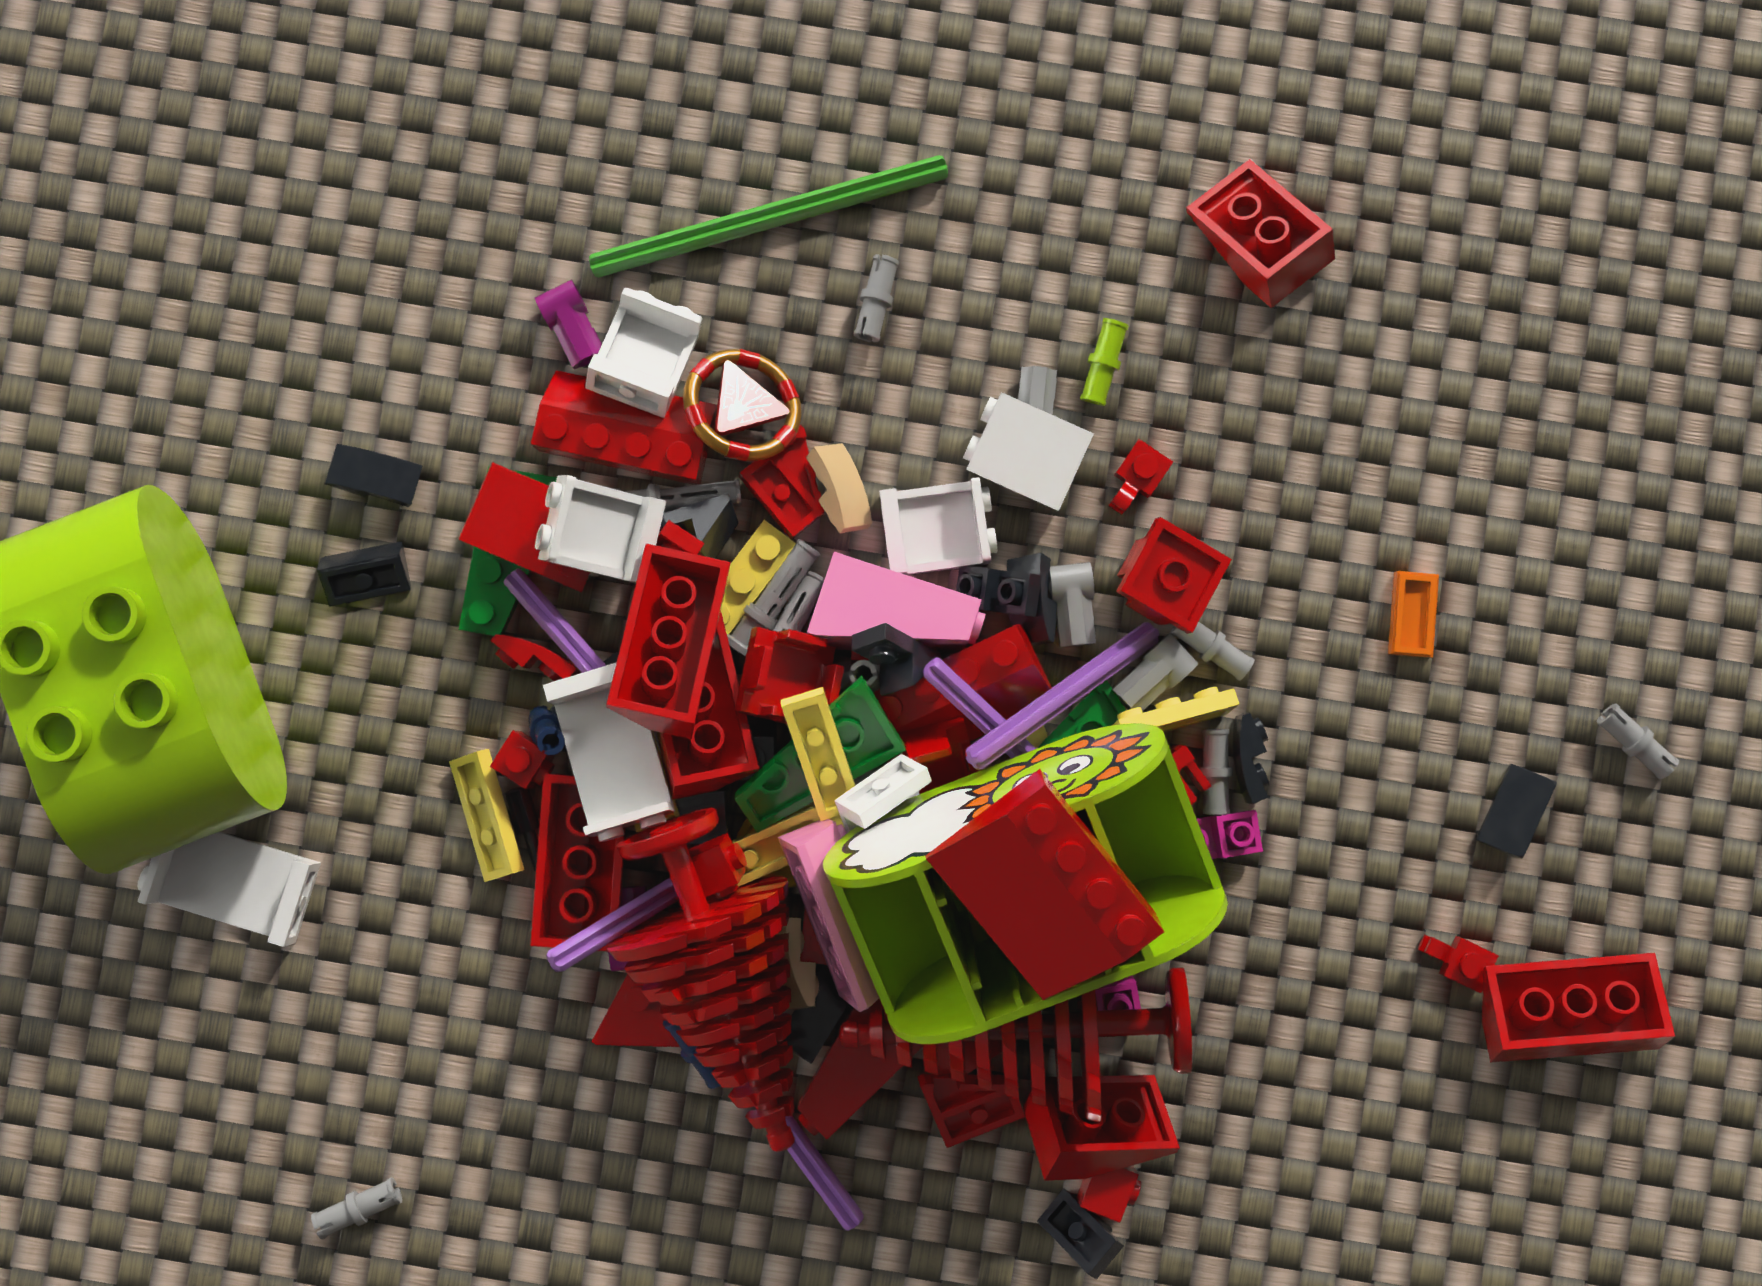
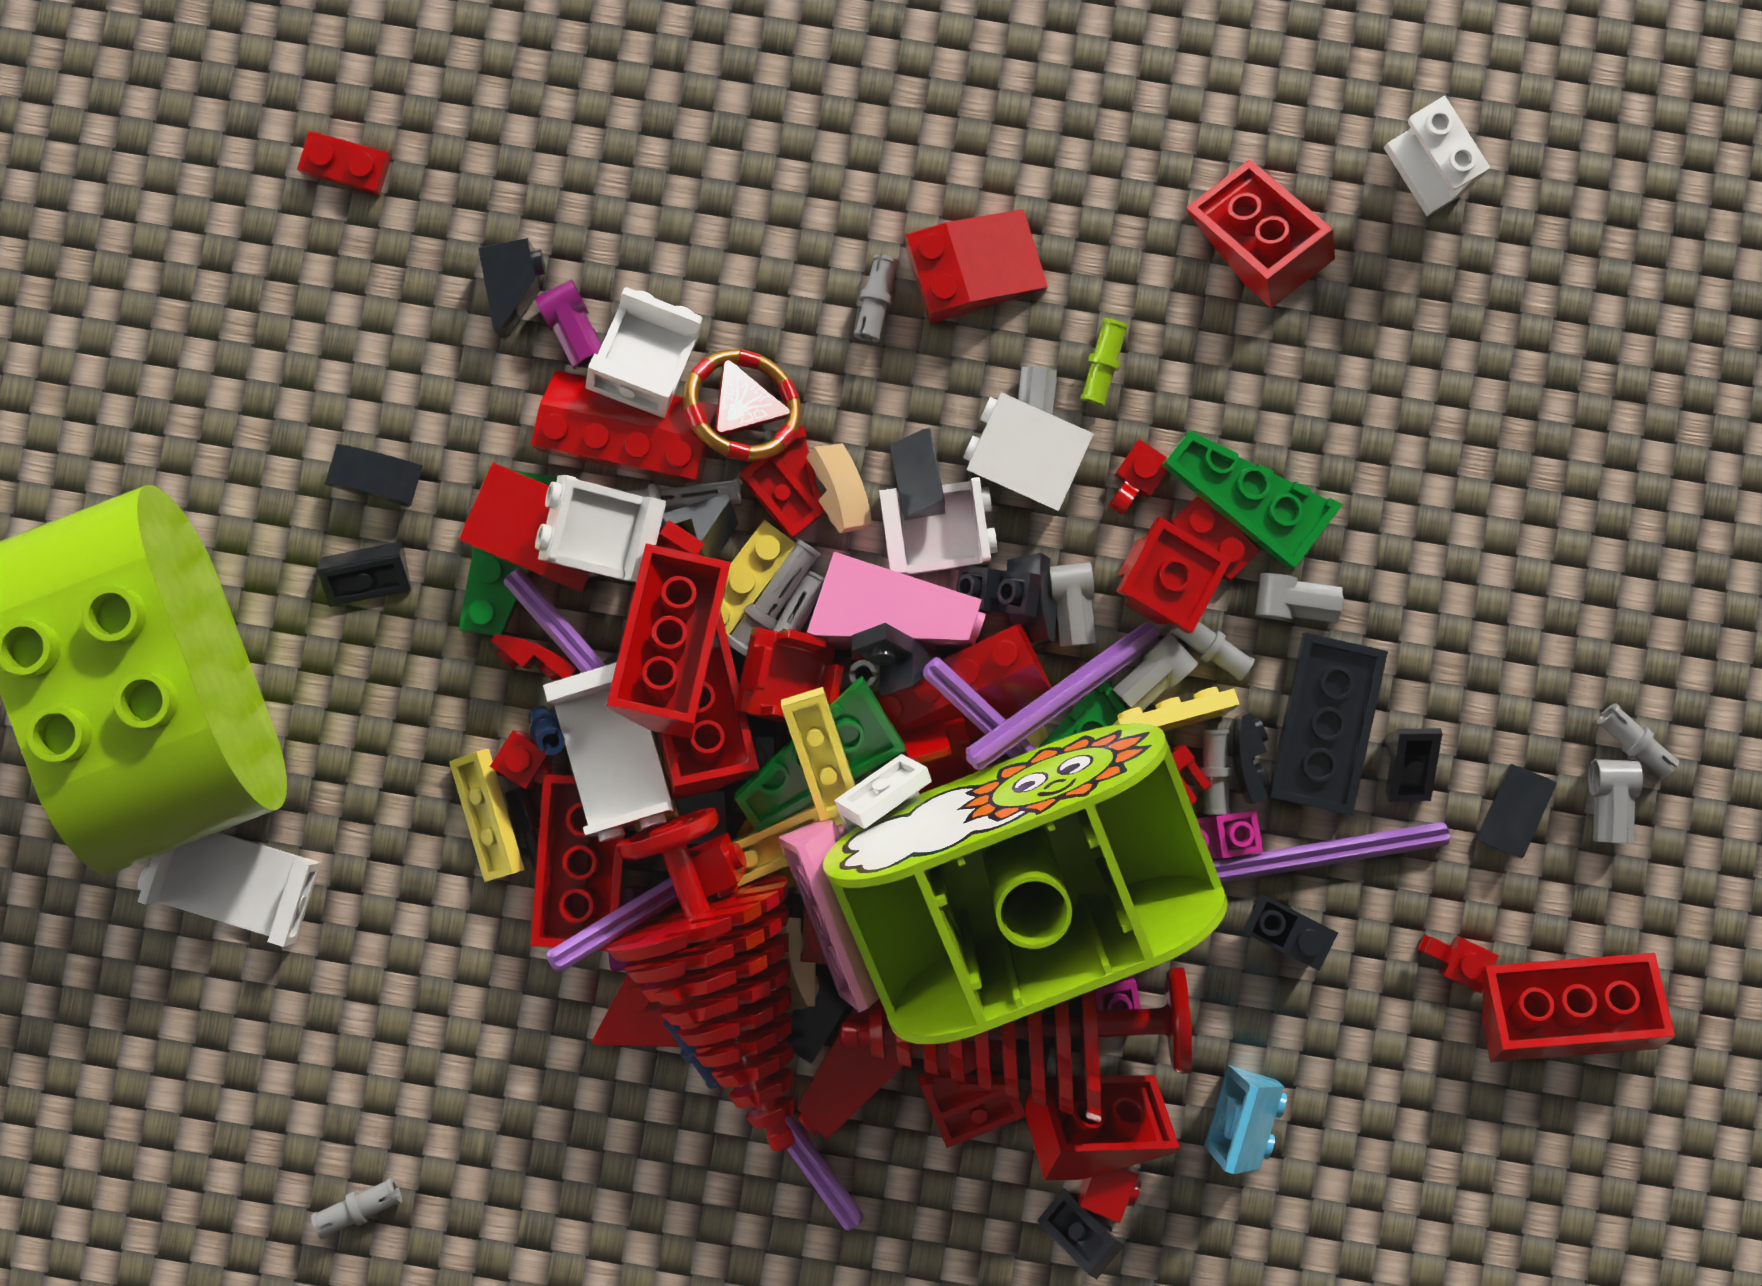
bright green axle [589,155,948,278] -> none
red slope [925,769,1164,1000] -> none
orange tile [1388,571,1439,658] -> none
none -> red plate [297,130,392,196]
none -> black slope [478,238,546,338]
none -> black slope [890,428,945,521]
none -> red slope [905,209,1048,325]
none -> green wing [1161,430,1343,570]
none -> red plate [1170,495,1260,581]
none -> medium azure slope [1204,1065,1287,1174]
none -> medium lavender axle [1213,822,1450,883]
none -> black slope [1241,893,1338,971]
none -> light grey piece [1255,573,1344,624]
none -> black plate [1267,633,1388,816]
none -> white panel [1384,96,1490,217]
none -> black slope [1384,728,1443,802]
none -> light grey piece [1588,759,1643,843]

